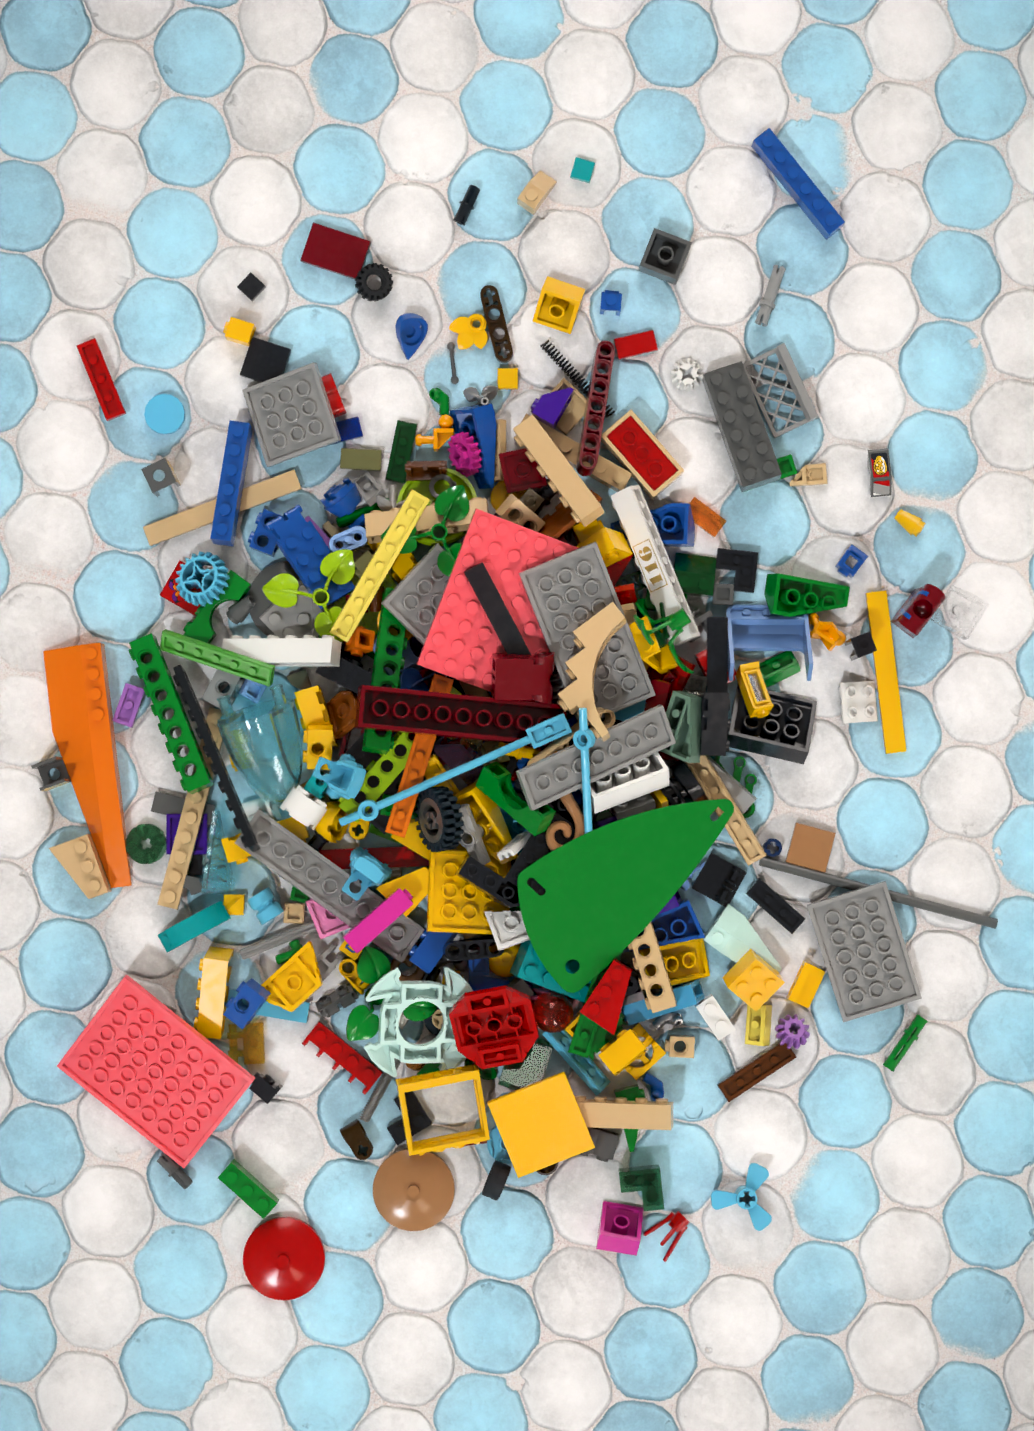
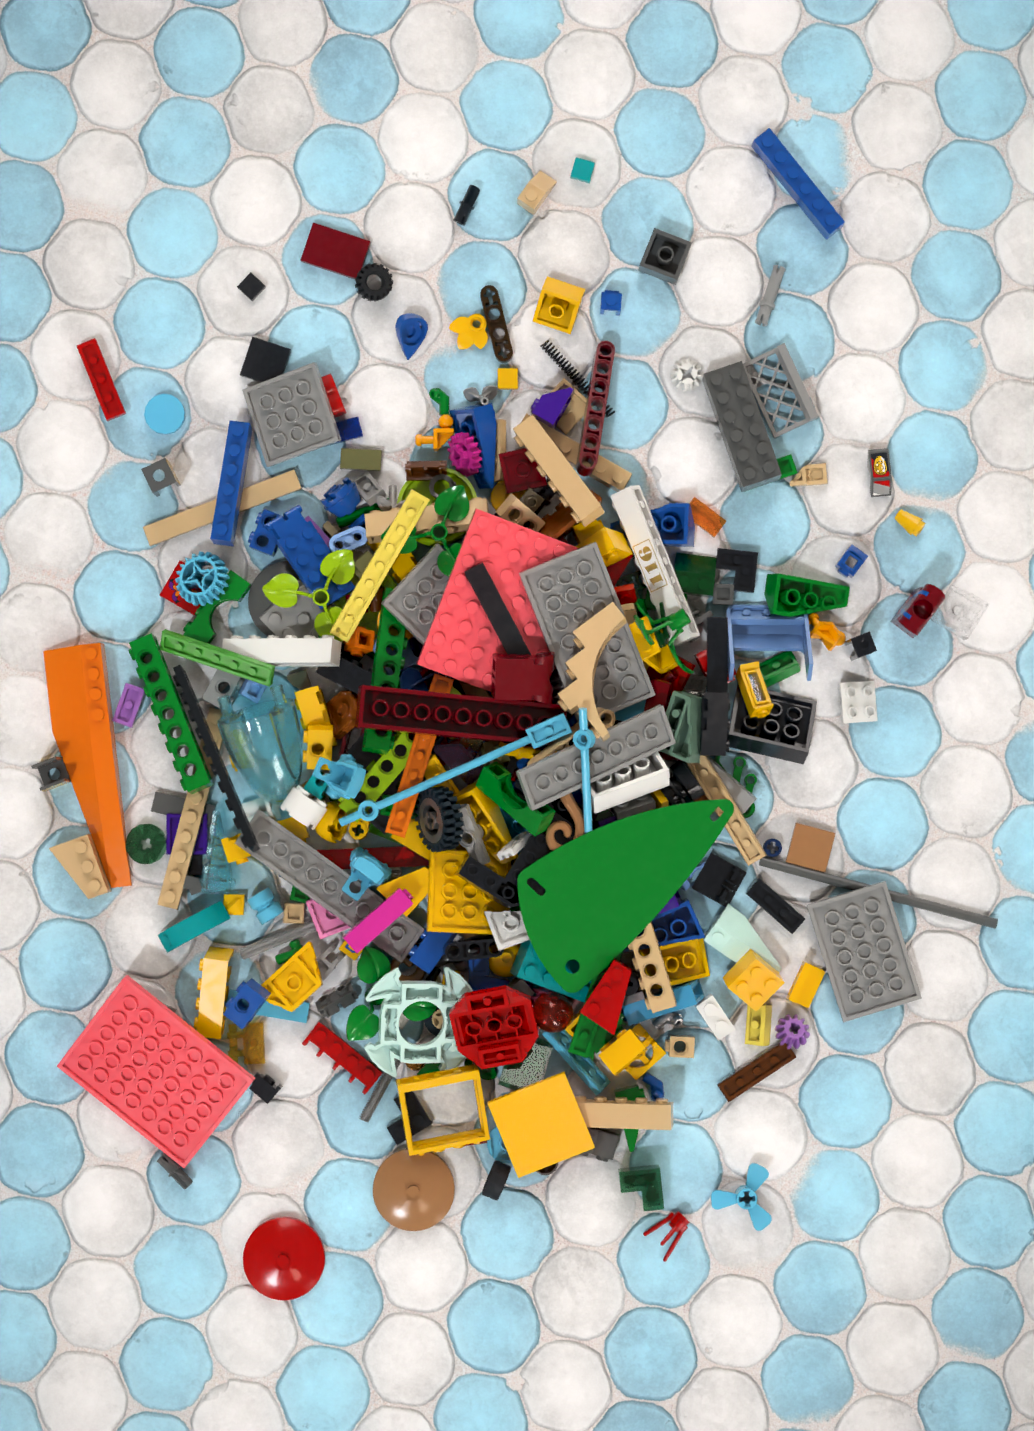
green brick [218,1159,279,1219] -> none
yellow brick [223,317,256,347] -> none
dark grey cone [226,595,256,624] -> none
black bush [306,830,329,852] -> none
yellow piece [339,957,370,995] -> none
dark brown piece [340,1119,373,1160] -> none
dark green tile [385,420,418,484] -> none
dark grey hinge [447,342,459,384] -> none
dark pink slope [596,1201,643,1256] -> none
red brick [601,410,684,500] -> none
red tile [614,330,658,360] -> none
yellow tile [865,591,906,754] -> none
green pin [883,1014,928,1072] -> none

